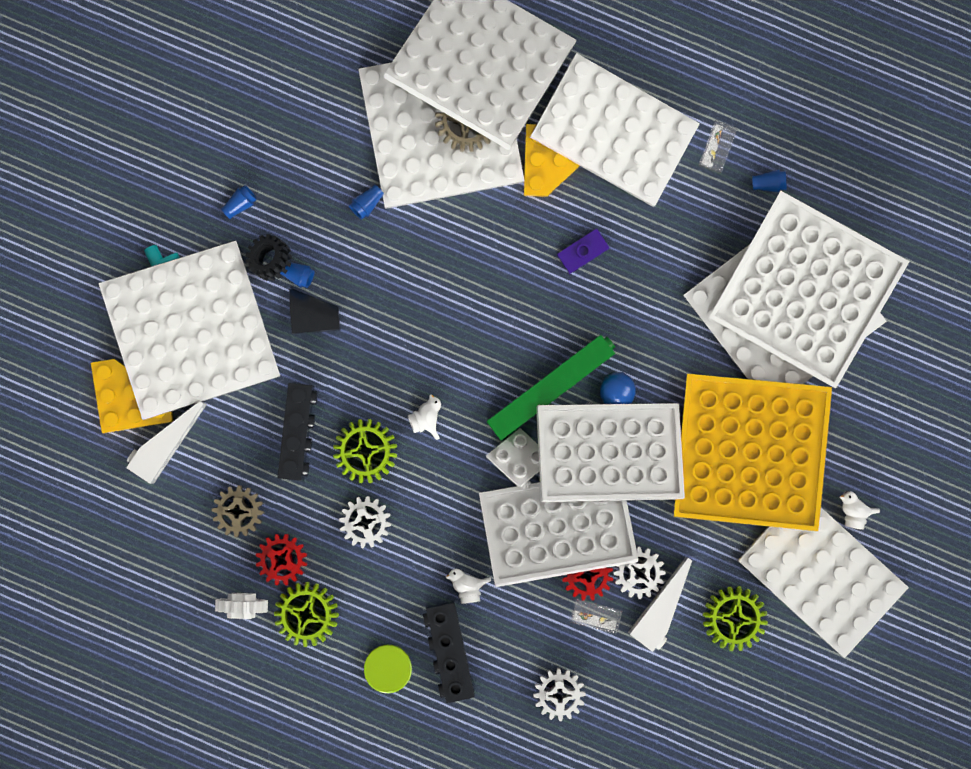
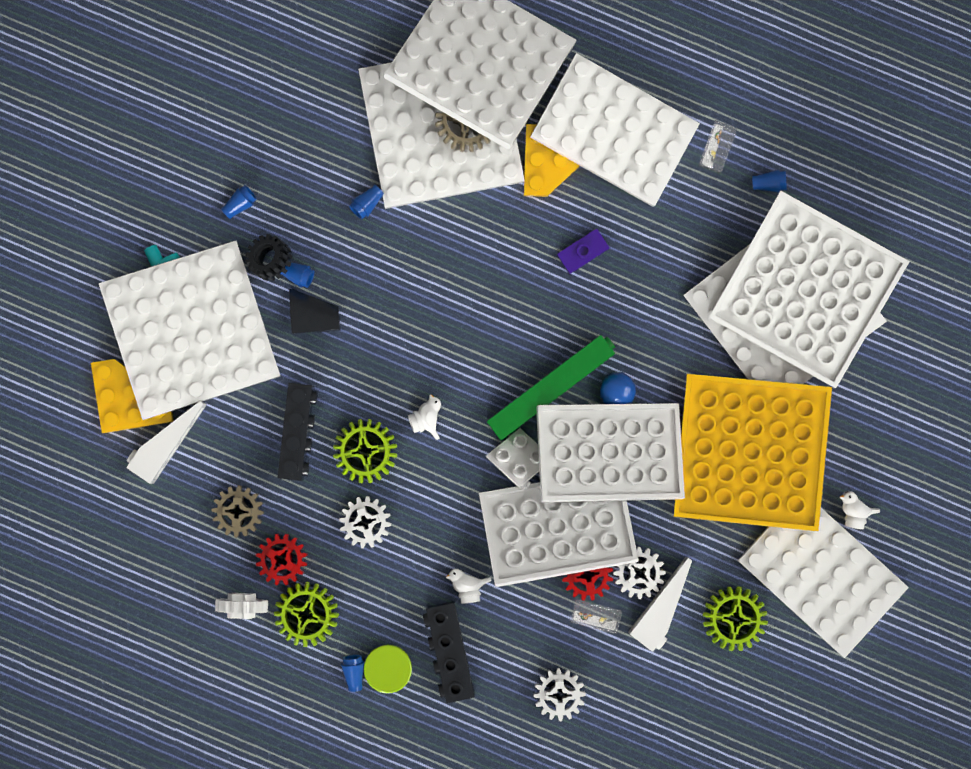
none -> blue cone [341,654,365,692]

